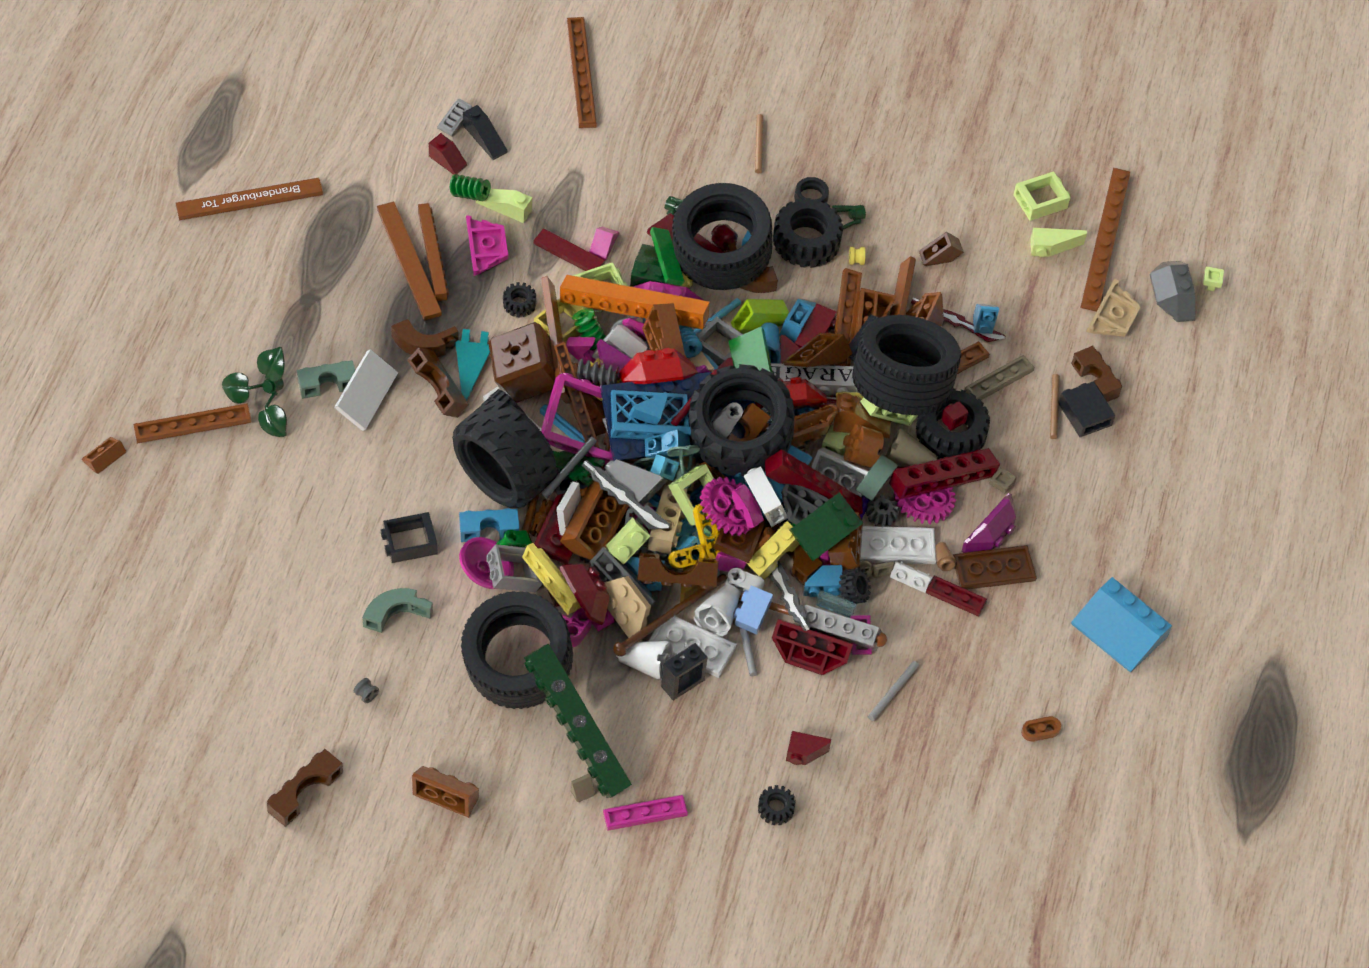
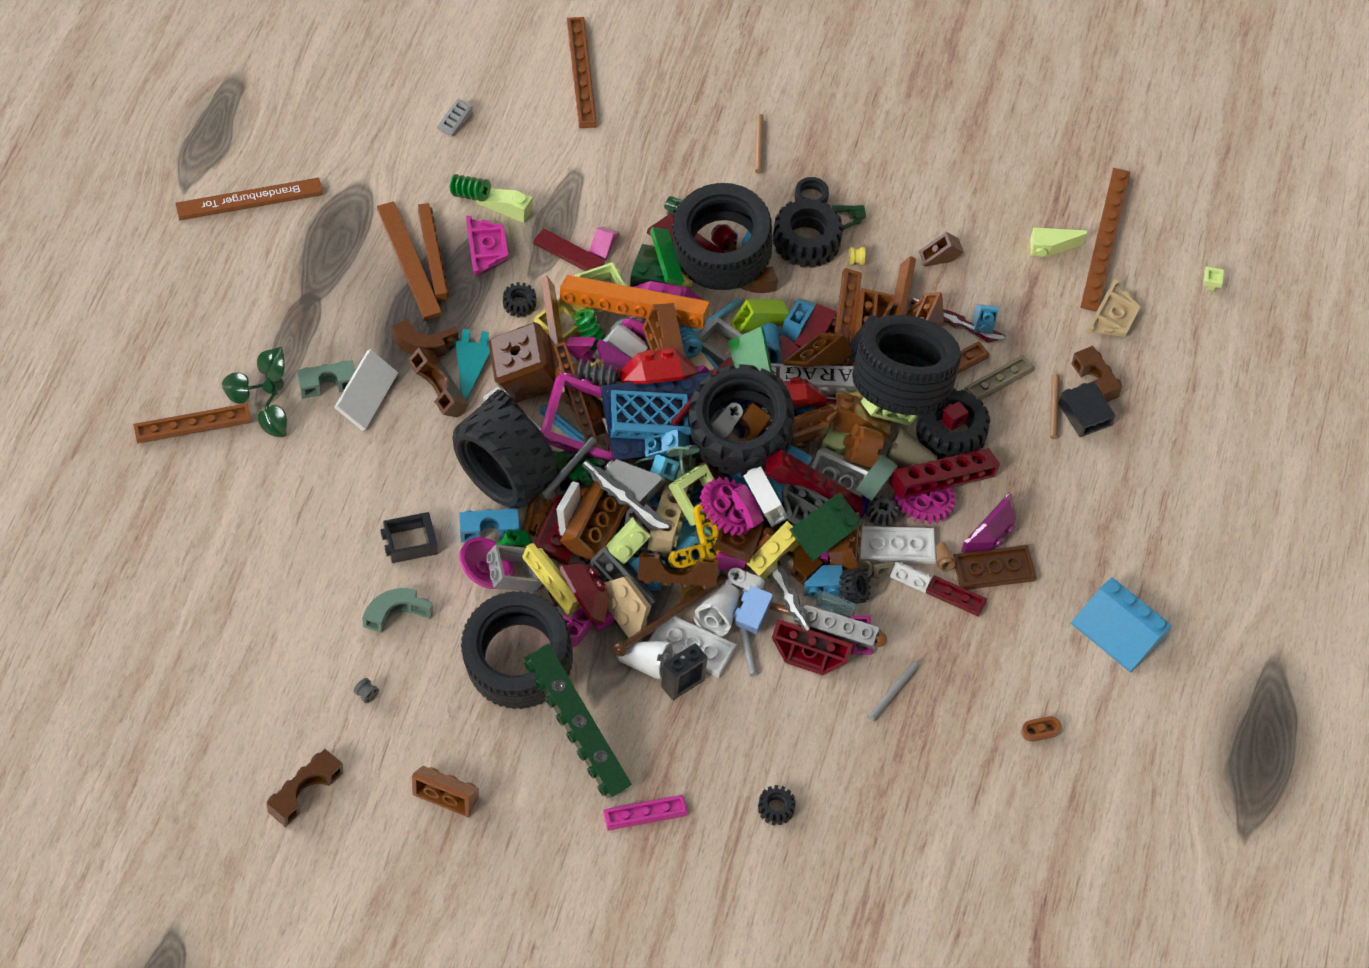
dark orange slope [82,437,126,474] -> none
dark red slope [428,133,467,175] -> none
black slope [463,105,508,160] -> none
dark tan slope [571,774,595,802] -> none
dark azure slope [629,392,668,425] -> none
dark red slope [786,731,831,765] -> none
dark tan plate [989,467,1016,494] -> none
yellowish green window [1013,171,1071,221] -> none
dark grey wedge [1150,261,1195,322] -> none

